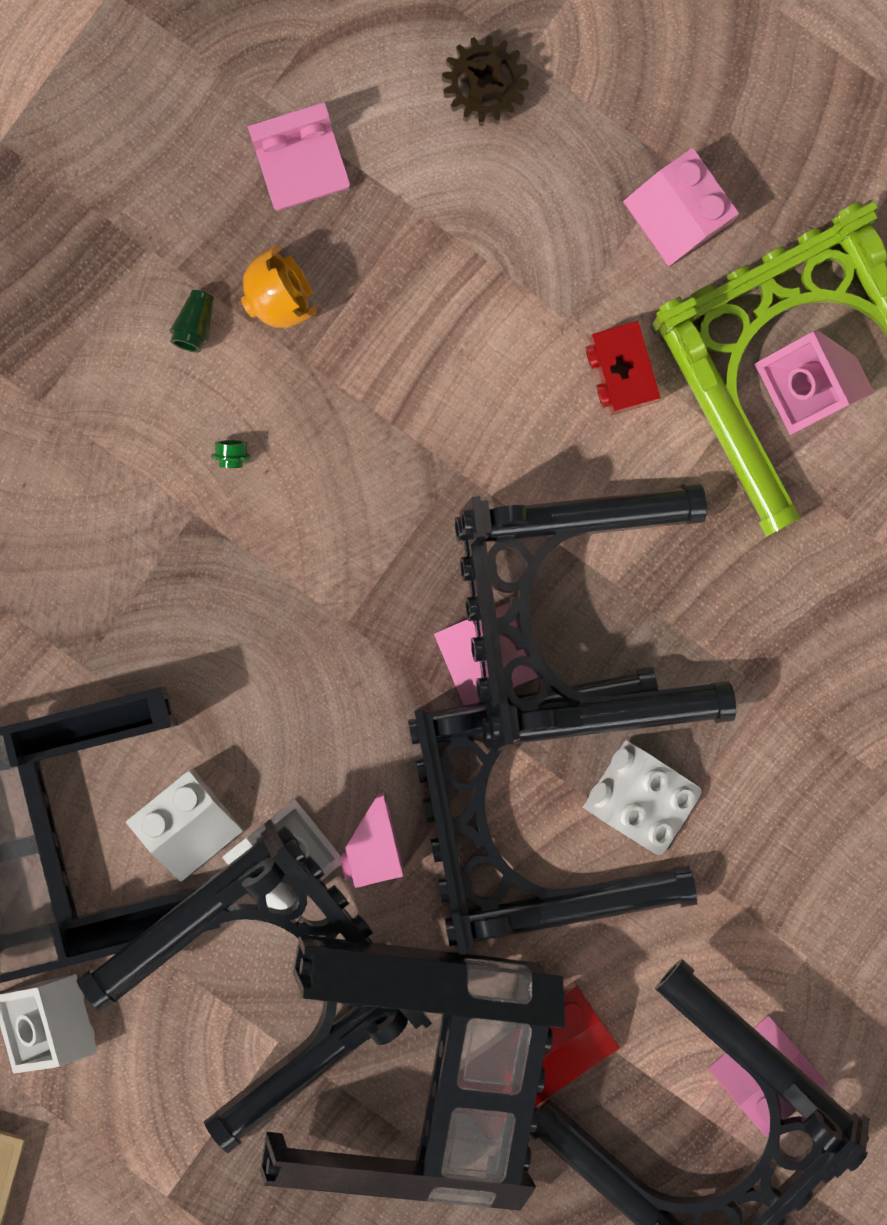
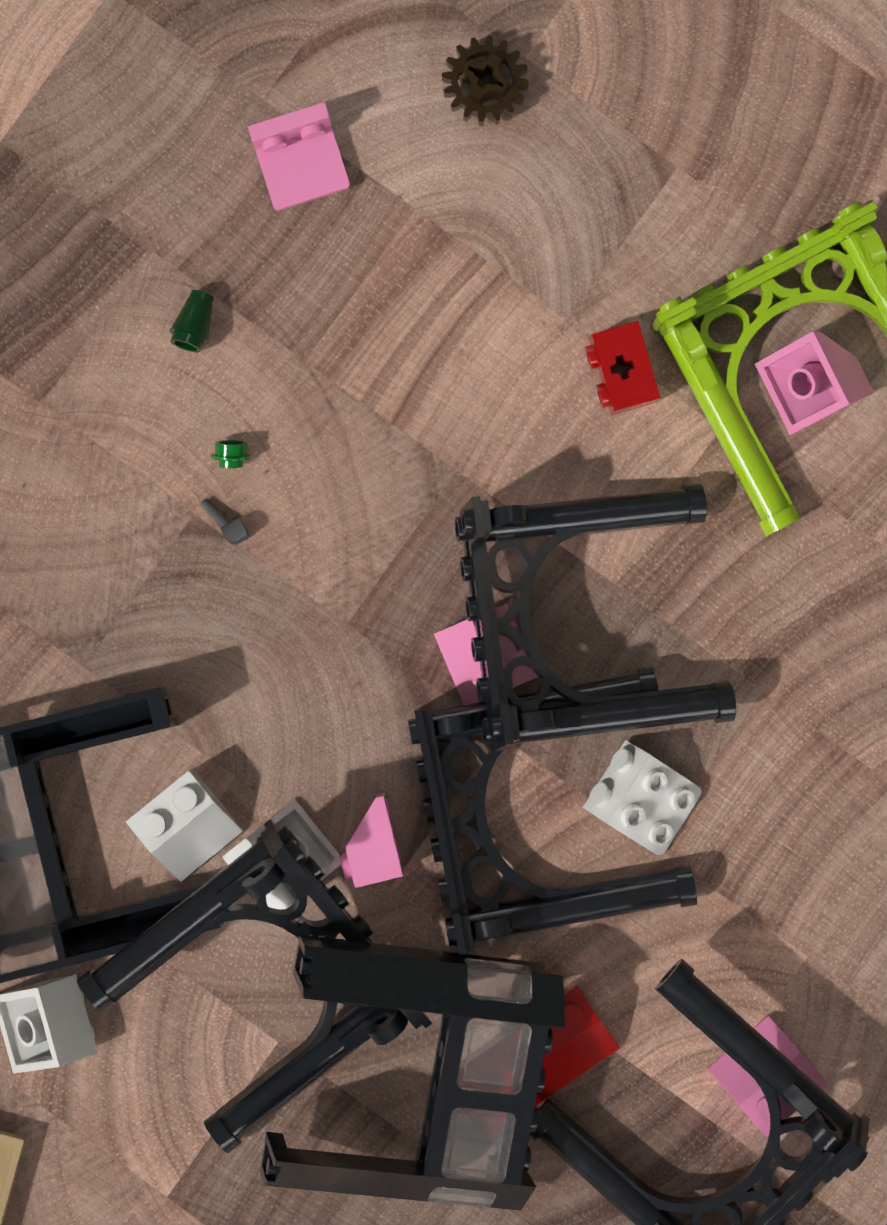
light orange cylinder [241,245,317,328] -> none
bright pink slope [623,148,739,267] -> none
none -> dark grey hand [200,498,250,545]

